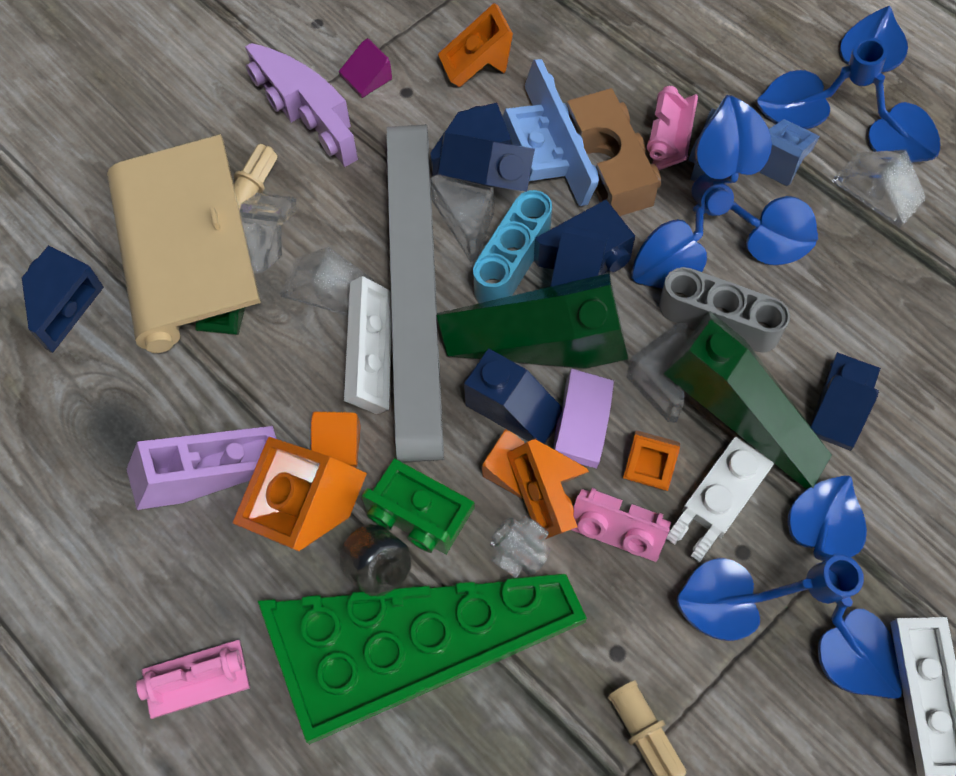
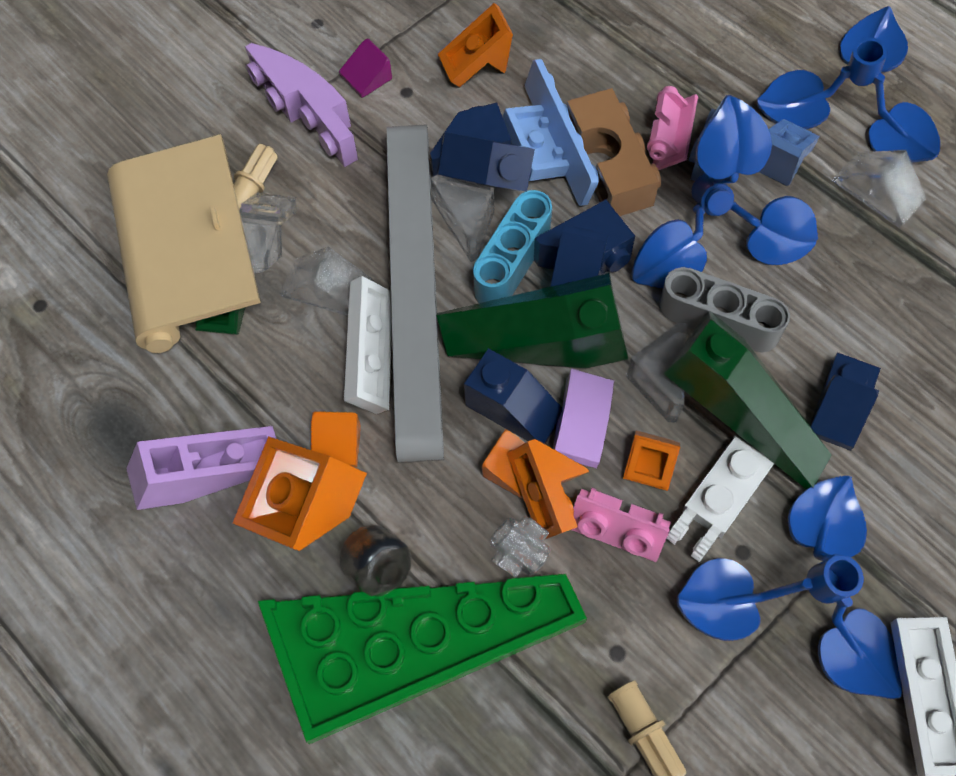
dark blue slope [22,245,104,353] -> none
bright pink hinge [136,640,250,719] -> none
green bracket [361,458,475,555] -> none

